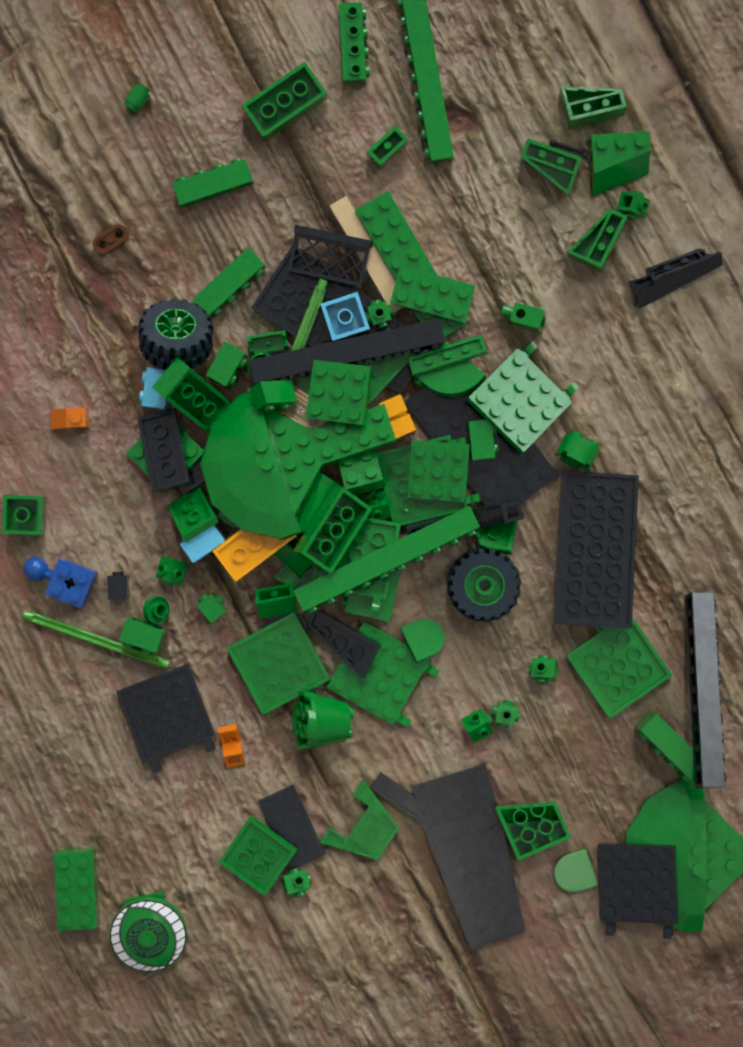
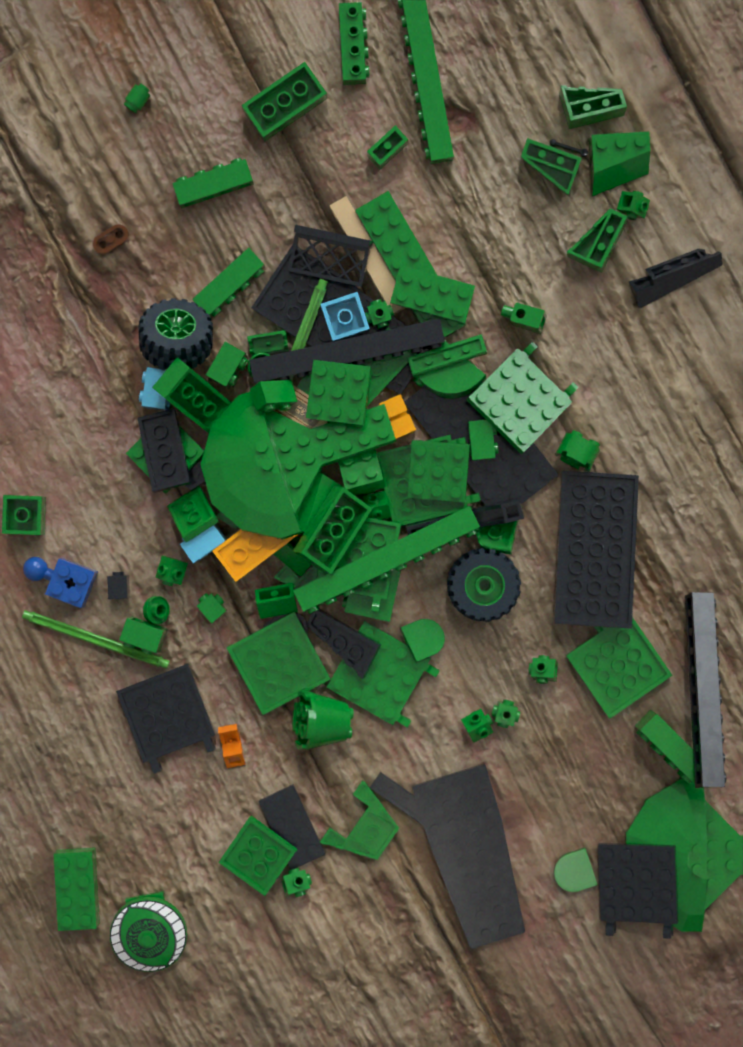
orange slope [50,407,90,430] -> none
green wedge [495,802,571,861] -> none

